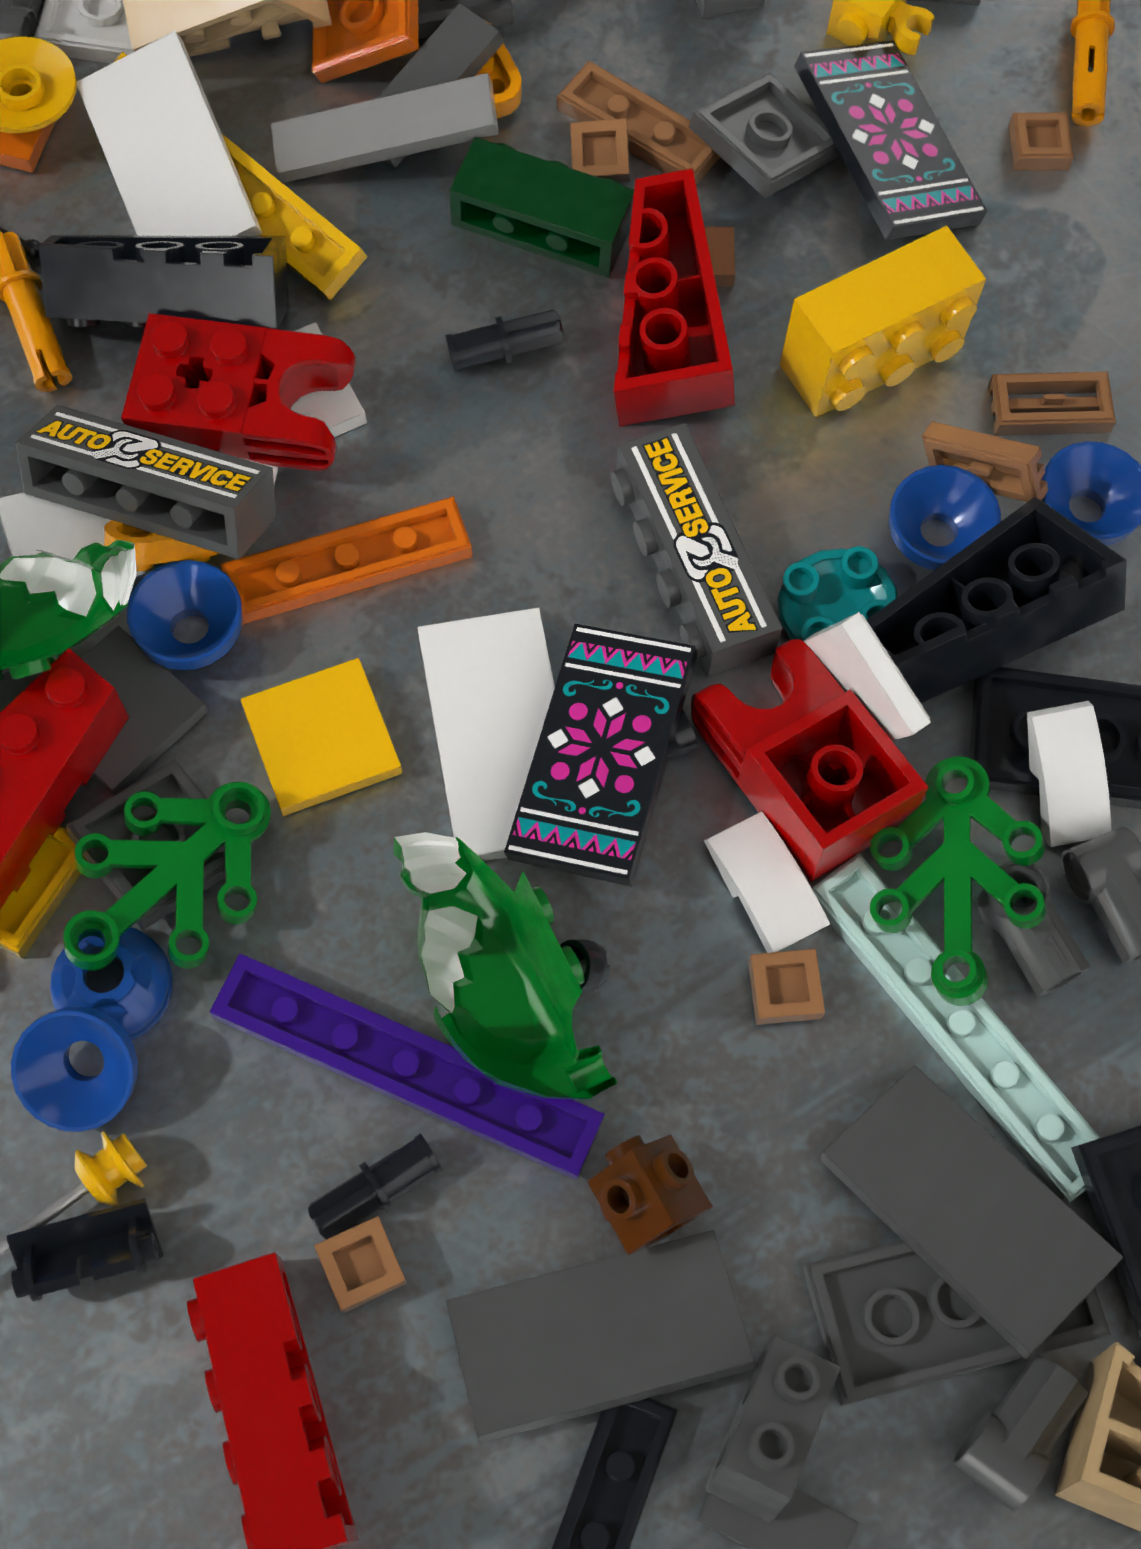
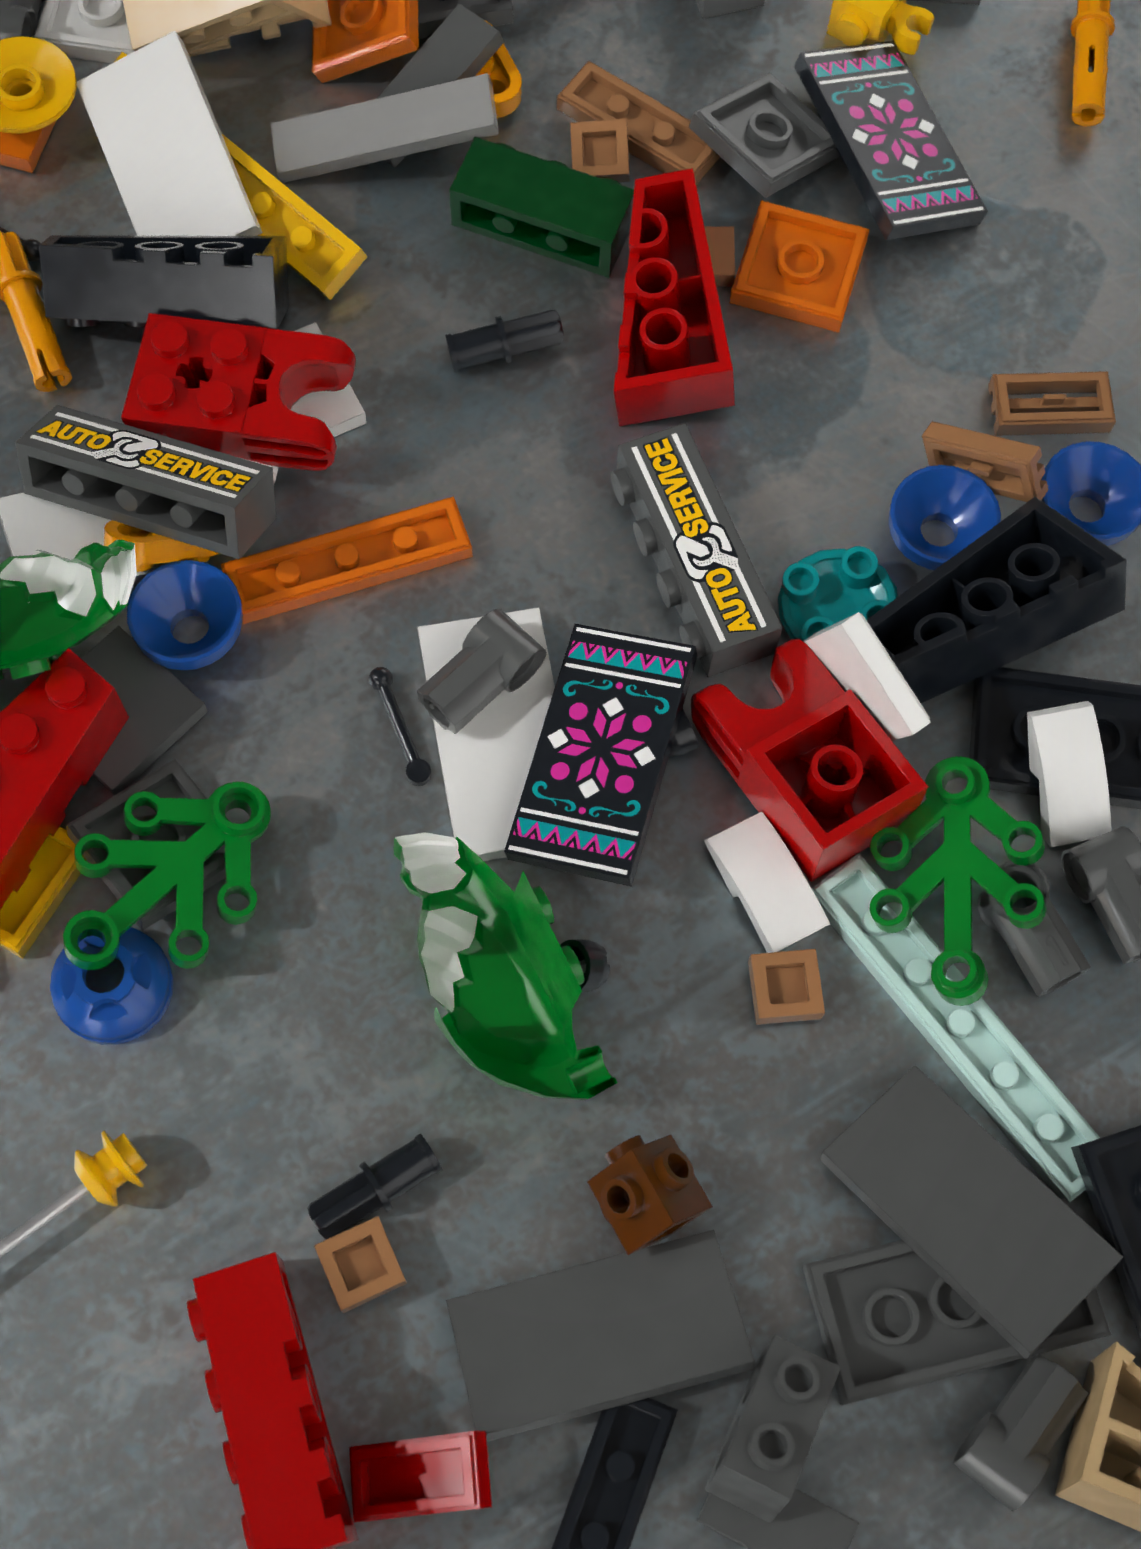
black hinge [6,1198,163,1302] -> none
blue piece [11,1007,138,1132] -> none
dark purple plate [209,953,605,1181] -> none
yellow tile [240,658,402,816] -> none
yellow brick [780,225,986,418] -> none
medium nougat tile [1008,112,1074,171] -> none
none -> red tile [349,1431,492,1523]
none -> black hinge [368,667,431,786]
none -> dark grey piece [417,609,547,734]
none -> orange tile [729,200,870,333]

